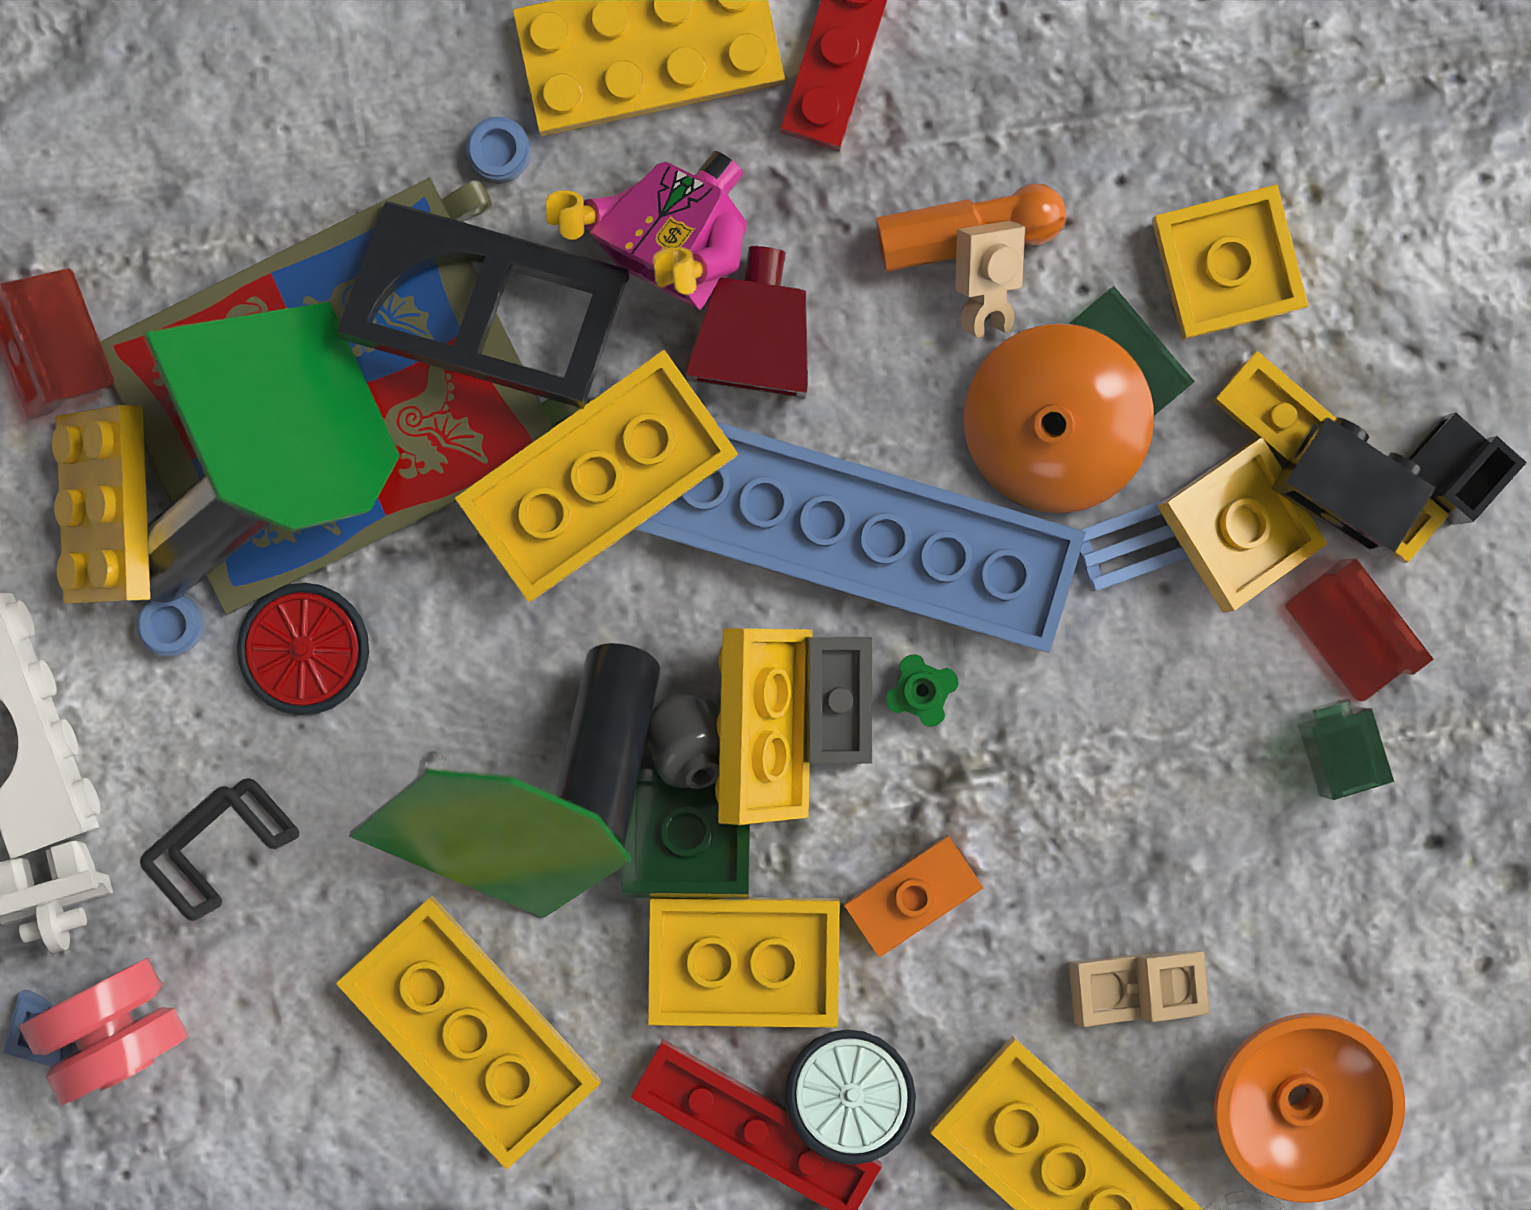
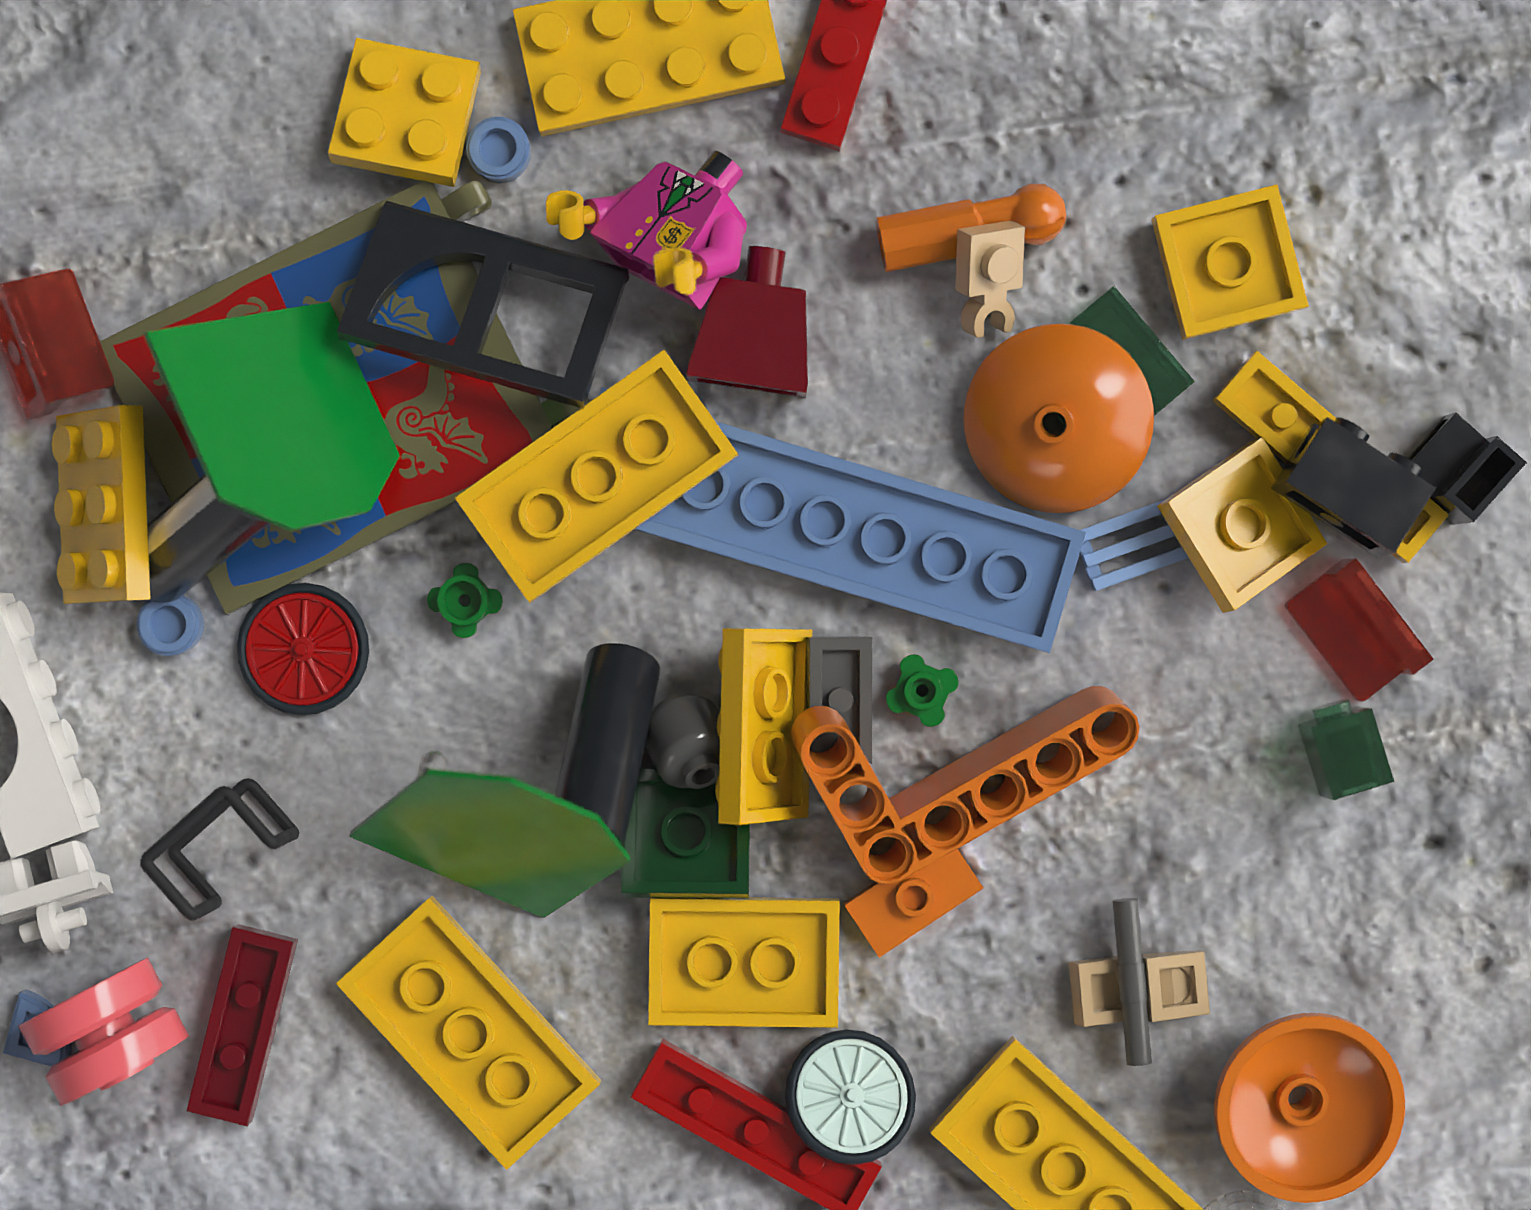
none -> dark red plate [186,924,298,1127]
none -> yellow plate [328,38,481,187]
none -> green plate [427,563,503,638]
none -> orange beam [791,686,1140,884]
none -> dark grey piece [1112,898,1152,1066]

